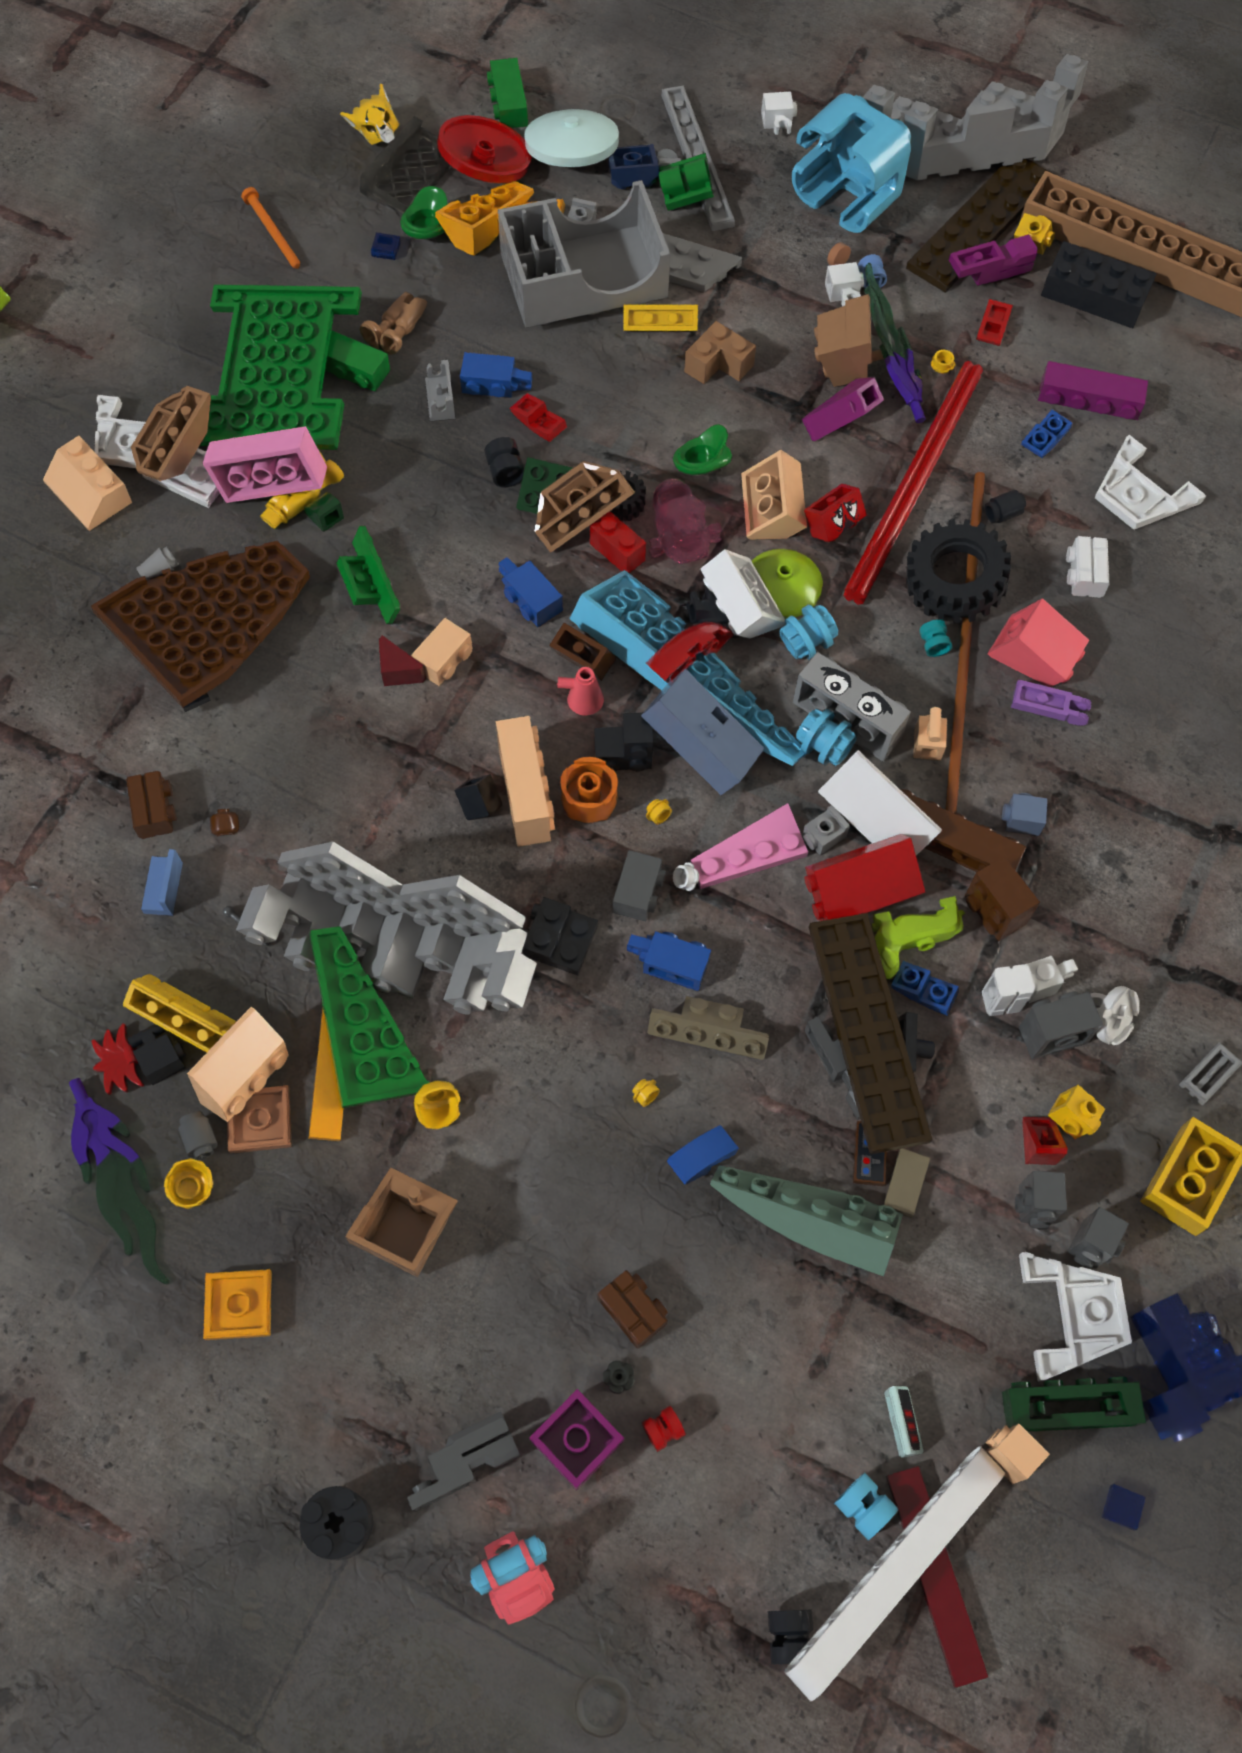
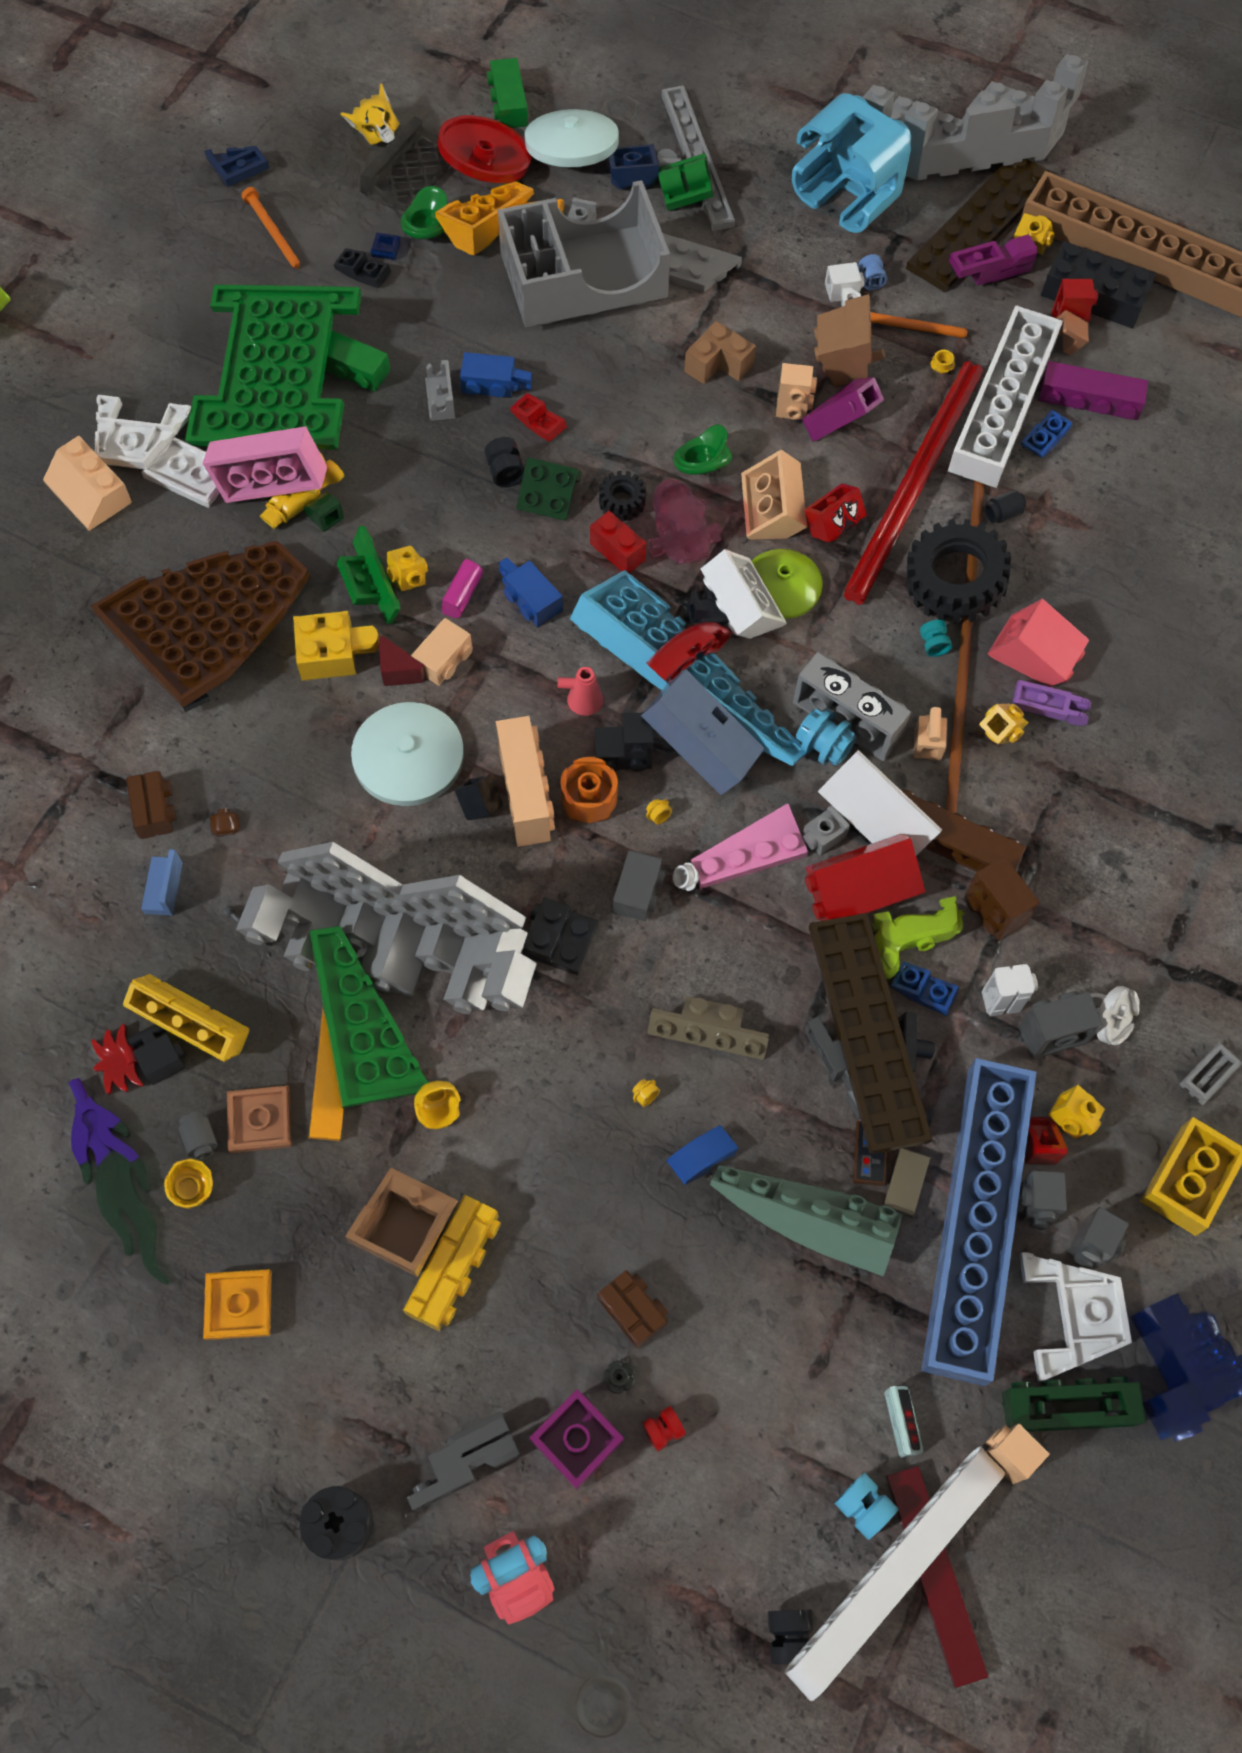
medium nougat wedge [131,386,211,481] -> none
light grey cone [136,546,179,580] -> none
light nougat slope [187,1007,289,1122] -> none
medium nougat piece [359,291,427,355] -> none
medium nougat wedge [535,461,635,553] -> none
reddish brown brick [549,623,616,681] -> none
yellow plate [623,304,698,331] -> none
blue hinge [627,931,711,991] -> none
white brick [761,92,797,135] -> none
medium azure piece [780,605,838,660] -> none
nougat tile [828,242,851,265] -> none
piece [864,262,926,423] -> none
red slope [976,299,1013,346] -> none
sand blue brick [1002,793,1047,836] -> none
white brick [1027,956,1078,1003] -> none
white brick [1066,536,1109,598] -> none
white wing [1095,435,1206,530] -> none
clear blue tile [1102,1484,1146,1531] -> none
none -> dark blue wing [204,146,269,187]
none -> yellow brick [293,611,379,681]
none -> black slope [333,248,391,288]
none -> light aqua dish [351,702,464,806]
none -> yellow brick [387,545,428,592]
none -> yellow brick [403,1195,501,1332]
none -> dark pink brick [442,559,483,618]
none -> light nougat brick [776,363,817,420]
none -> orange bar [870,312,968,338]
none -> medium blue brick [921,1058,1036,1386]
none -> white brick [948,305,1063,488]
none -> yellow brick [979,704,1028,744]
none -> red brick [1051,279,1098,323]
none -> nougat panel [1056,310,1089,356]

